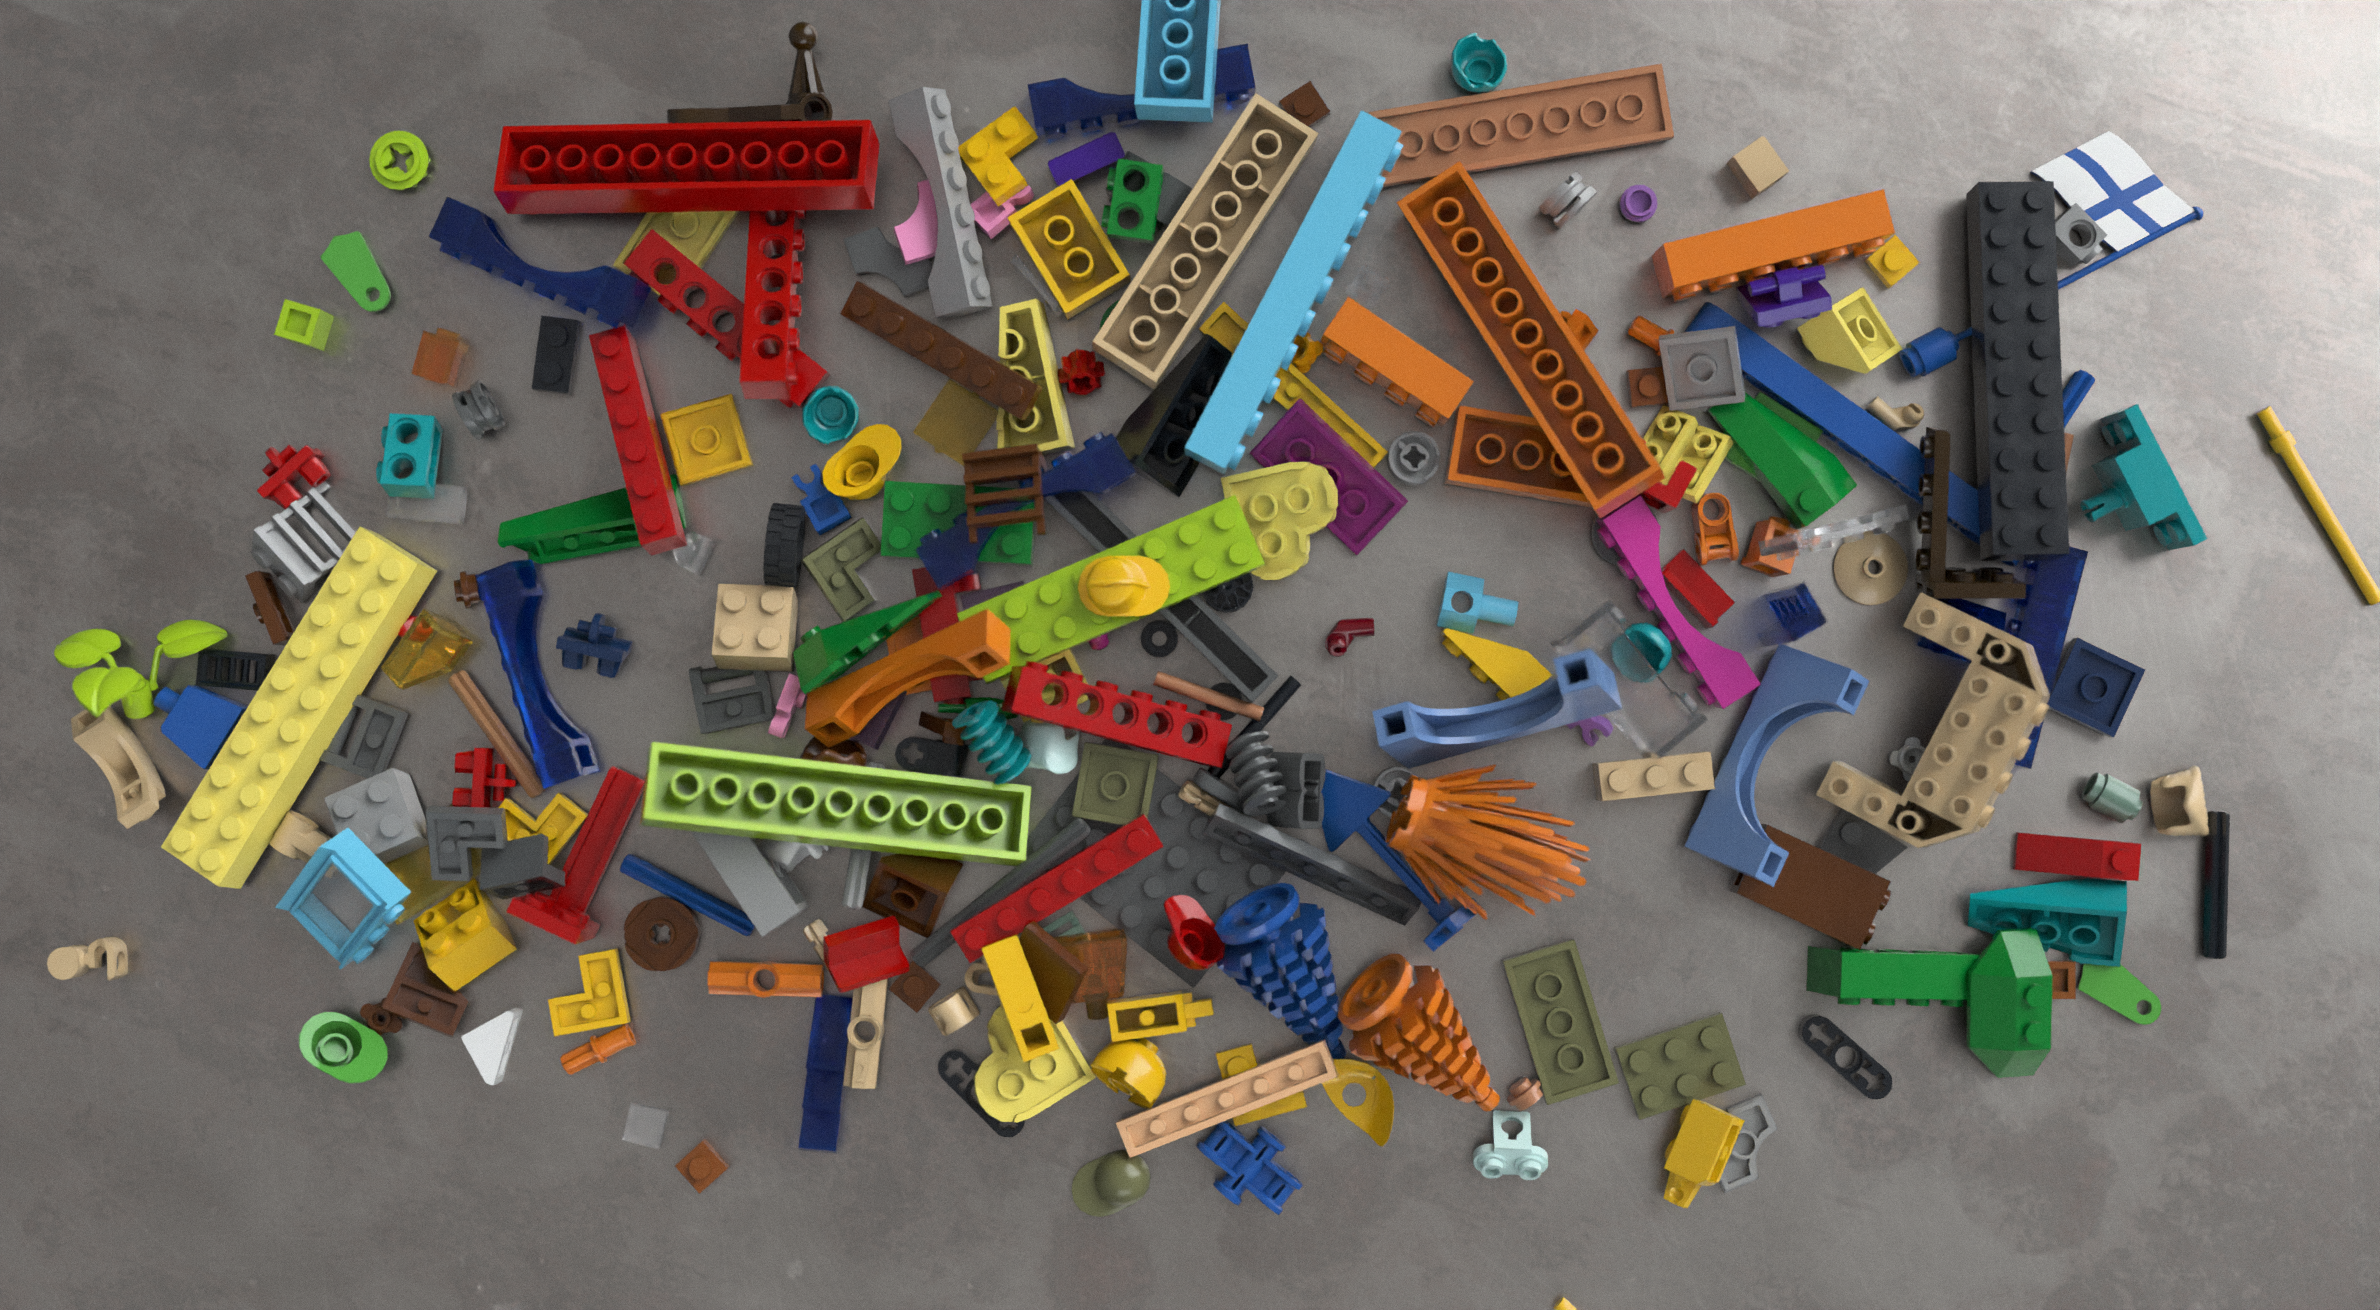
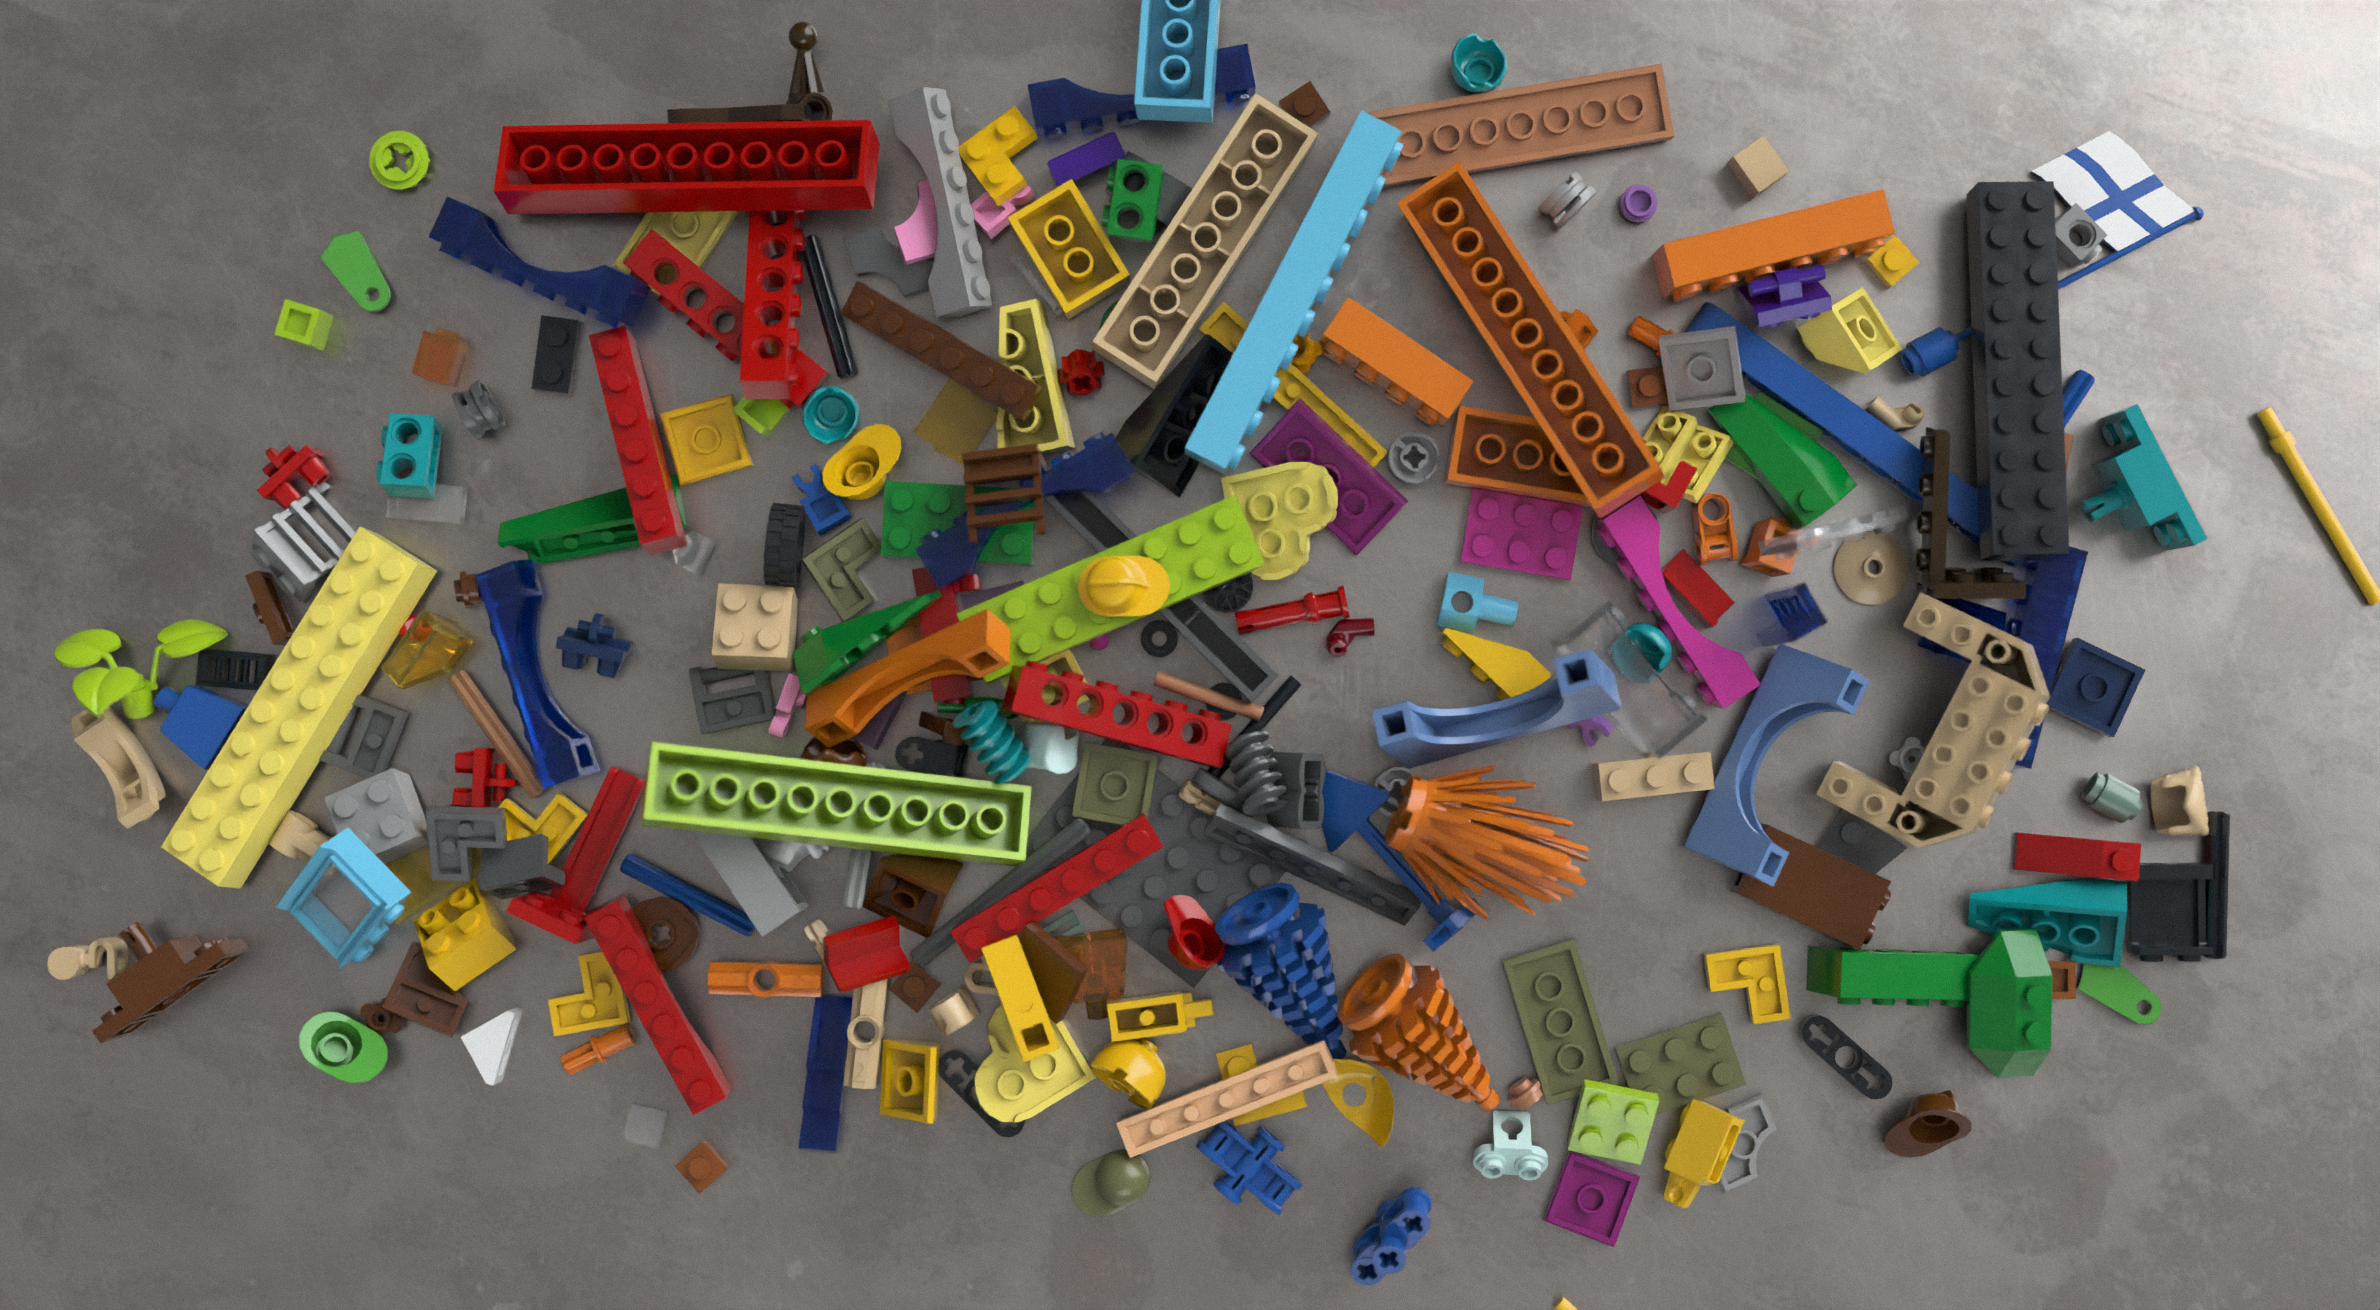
none -> reddish brown brick [92,921,251,1043]
none -> red arch [584,893,731,1116]
none -> lime panel [732,396,791,439]
none -> black axle [802,234,857,378]
none -> yellow slope [880,1039,941,1124]
none -> red pin [1235,585,1350,635]
none -> blue axle [1350,1188,1432,1286]
none -> dark pink plate [1460,488,1583,580]
none -> magenta tile [1542,1151,1640,1247]
none -> lime plate [1567,1079,1659,1165]
none -> yellow plate [1703,944,1791,1024]
none -> reddish brown piece [1885,1090,1971,1158]
none -> black panel [2126,863,2213,962]

